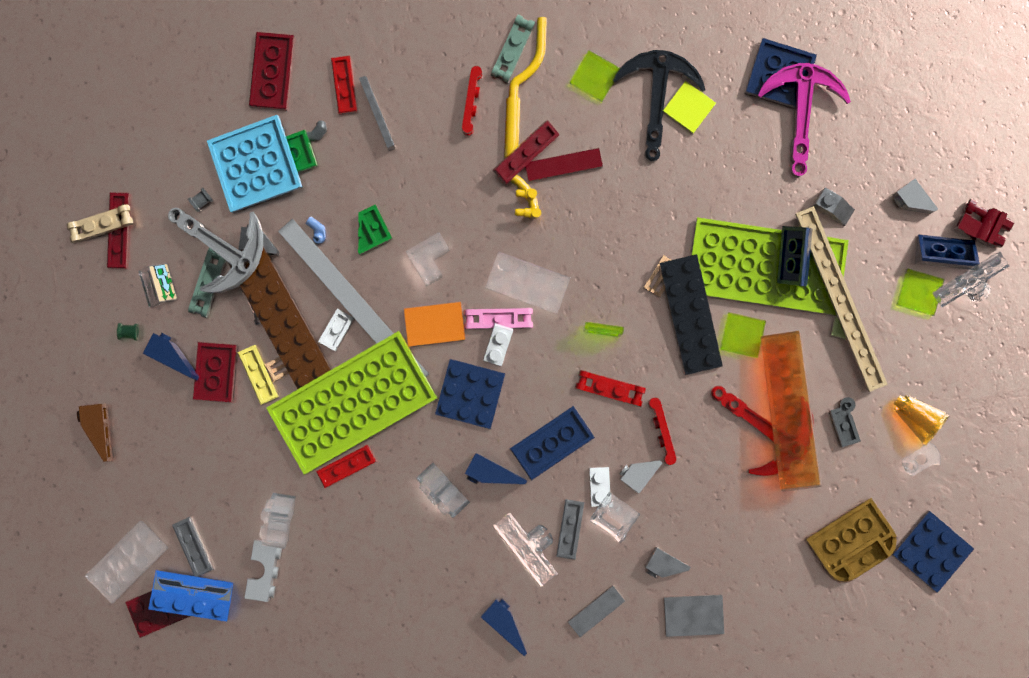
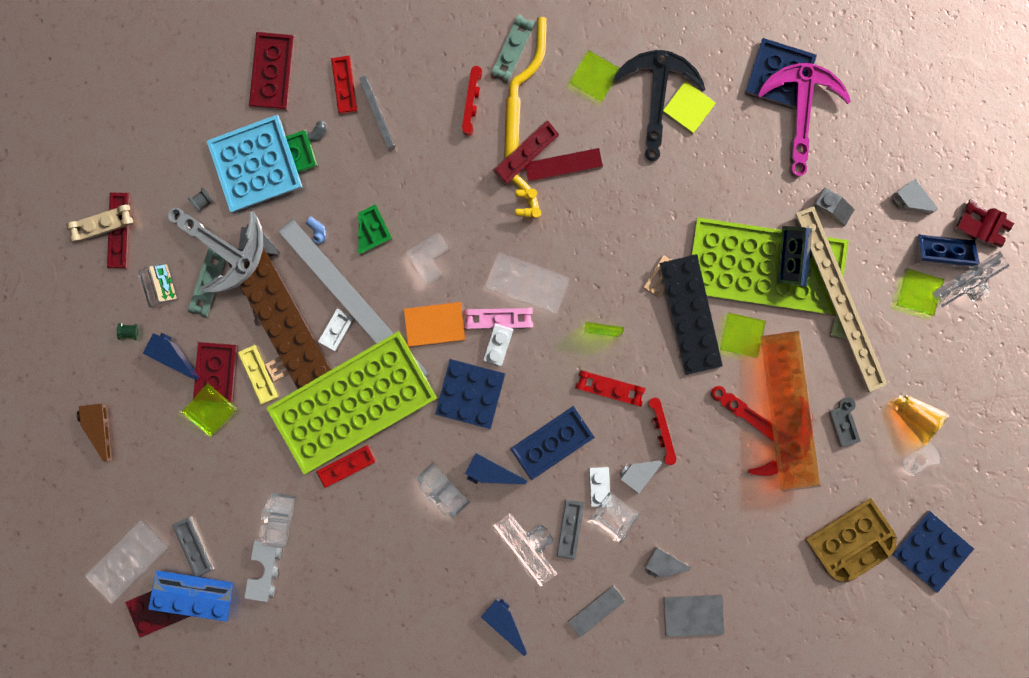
none -> clear neon green tile [182,383,237,437]

